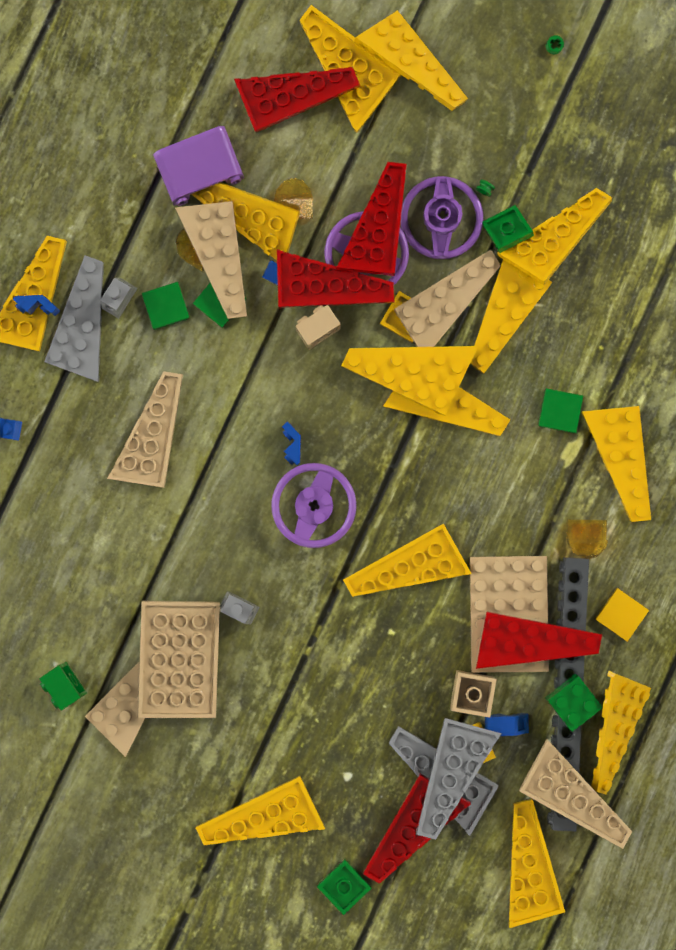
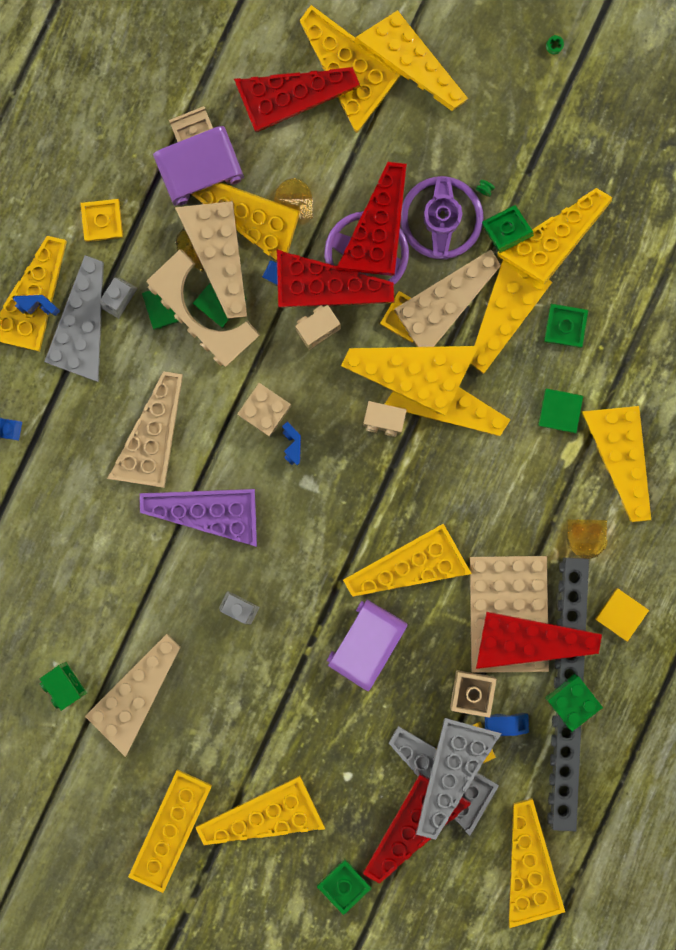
tan plate [138,601,220,718] -> none
medium lavender piece [271,463,356,548] -> none
tan wing [519,739,632,849] -> none
yellow wing [591,671,651,795] -> none
none -> yellow tile [81,199,123,242]
none -> yellow plate [128,769,212,893]
none -> medium lavender wing [139,489,257,547]
none -> tan arch [146,250,260,367]
none -> tan plate [169,106,213,142]
none -> tan brick [237,383,291,437]
none -> windscreen [327,599,408,692]
none -> tan brick [363,401,407,437]
none -> green tile [544,304,588,348]

